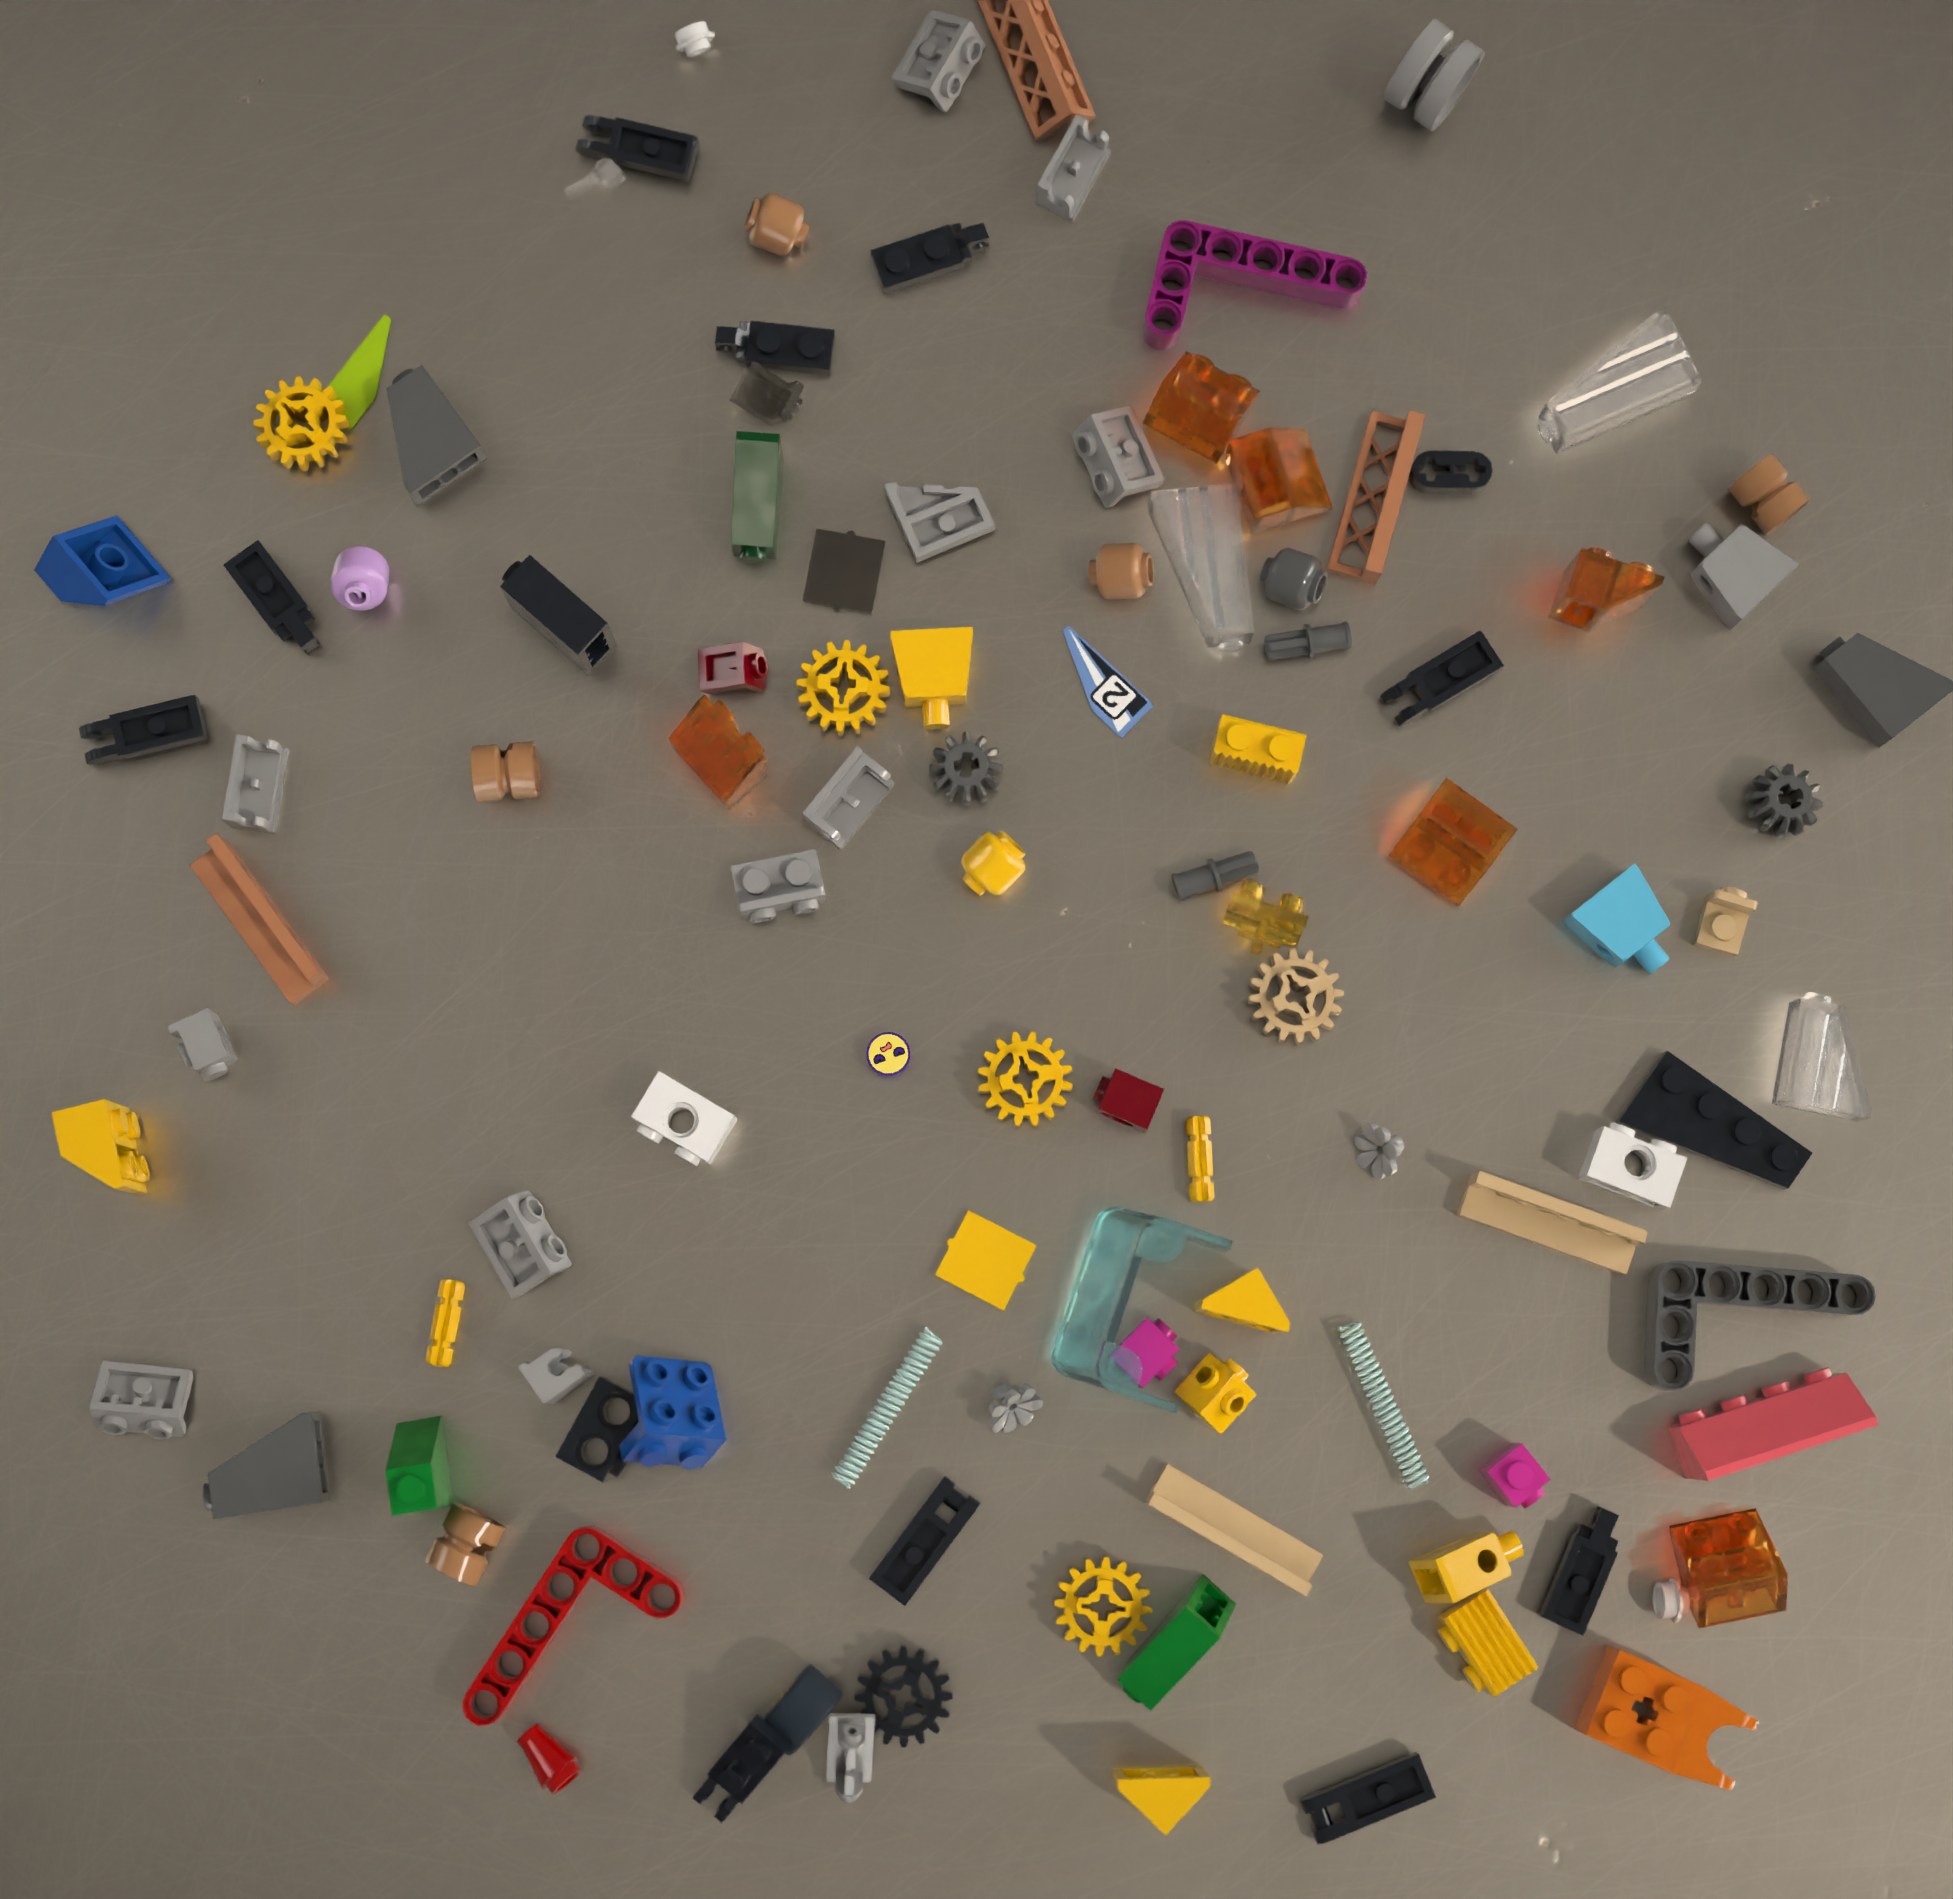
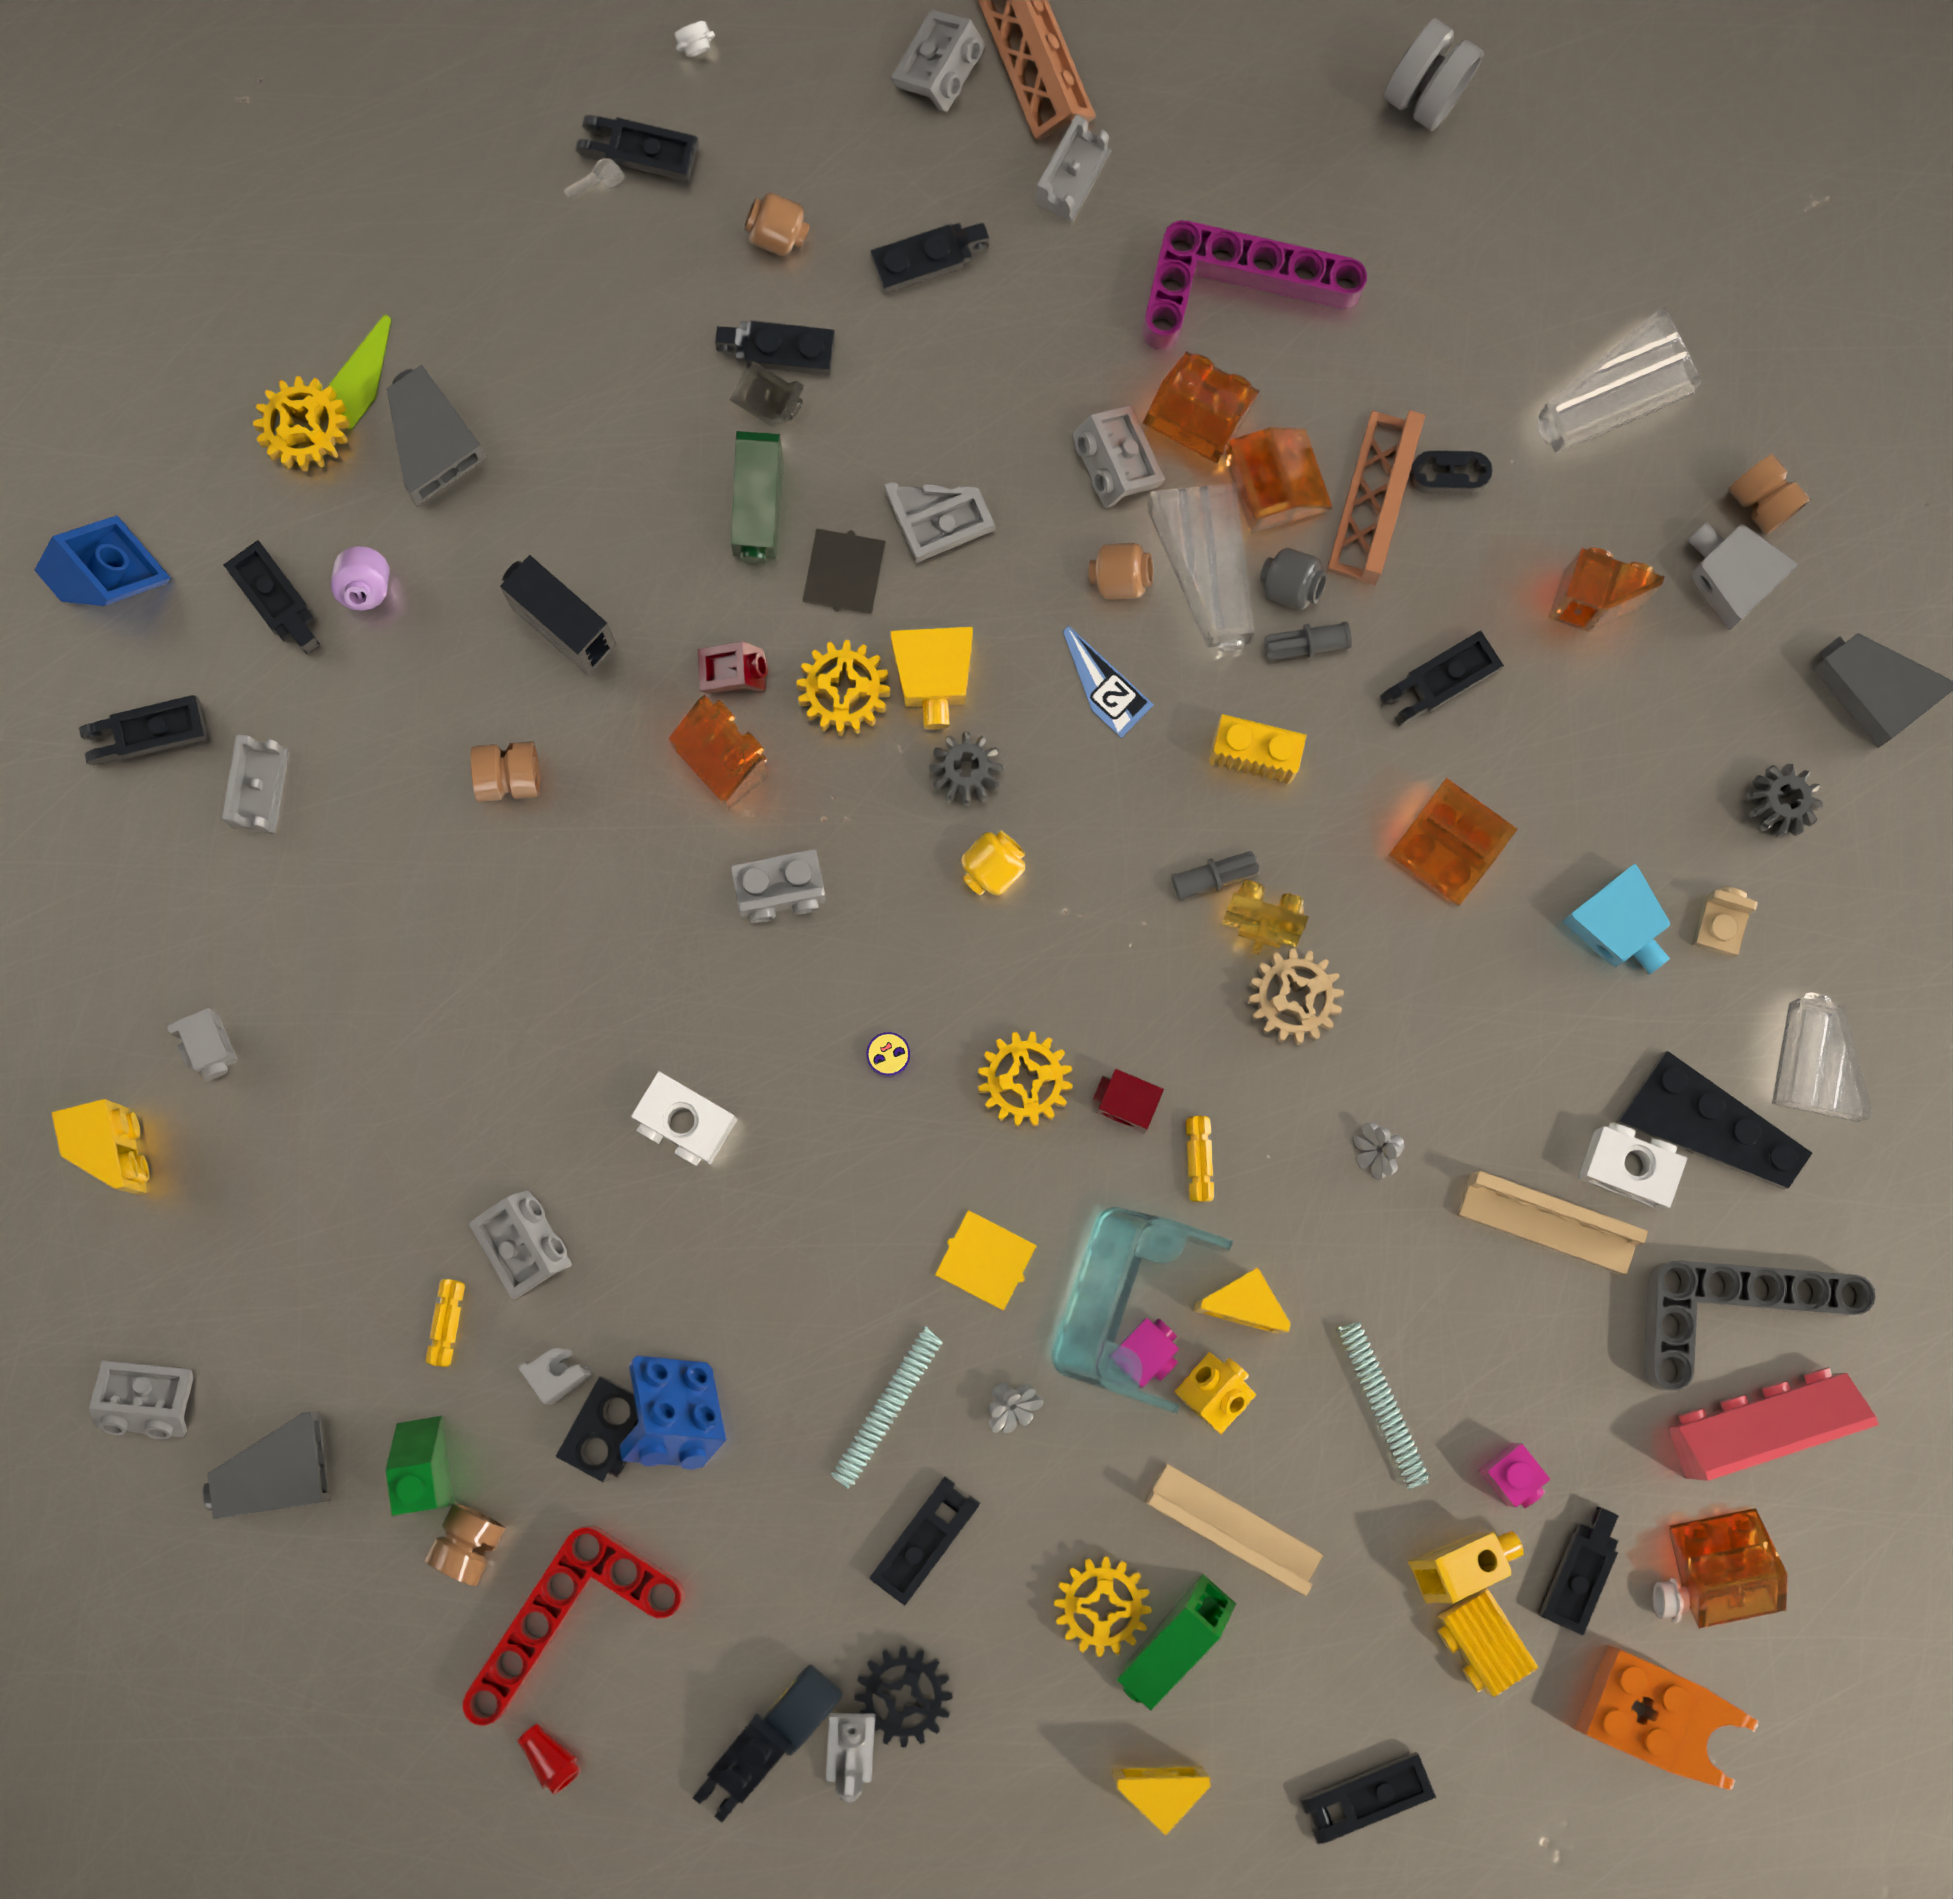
nougat fence [190,833,330,1005] -> none
light grey hinge [802,746,895,850] -> none

